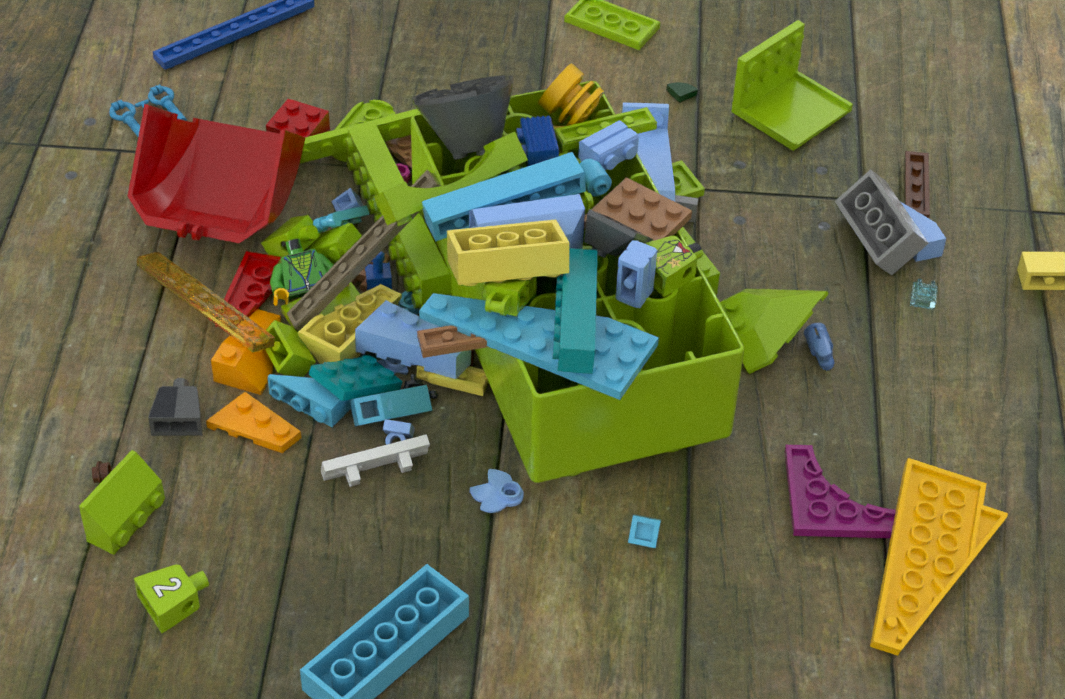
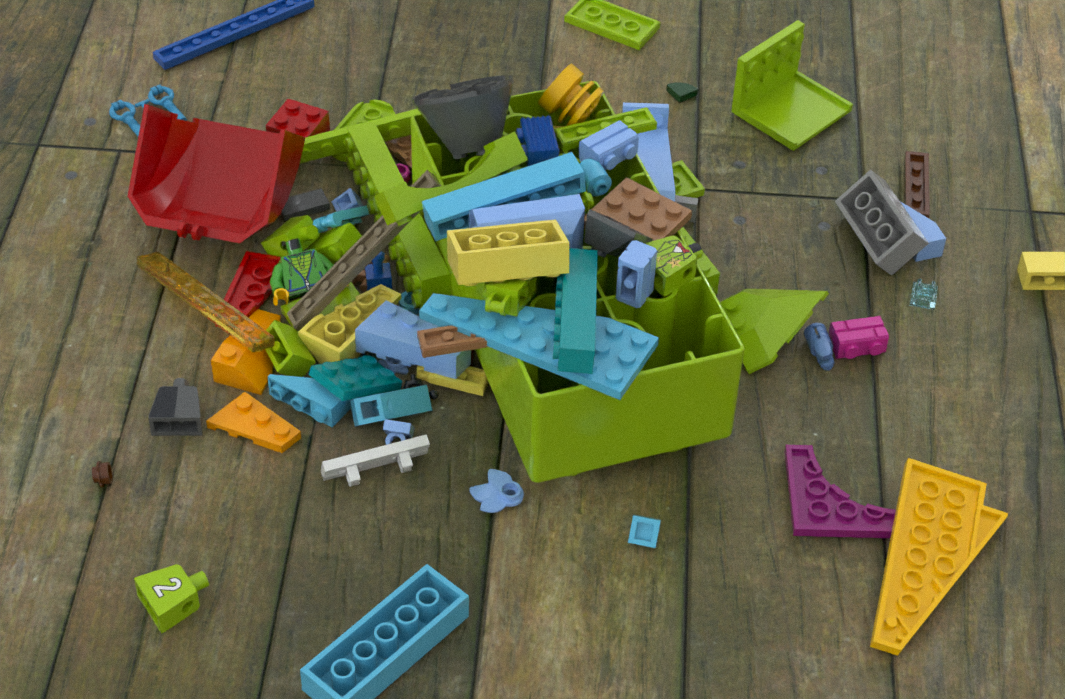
lime slope [79,450,165,555] -> none
none -> dark grey tile [281,188,330,222]
none -> dark pink brick [829,316,889,359]

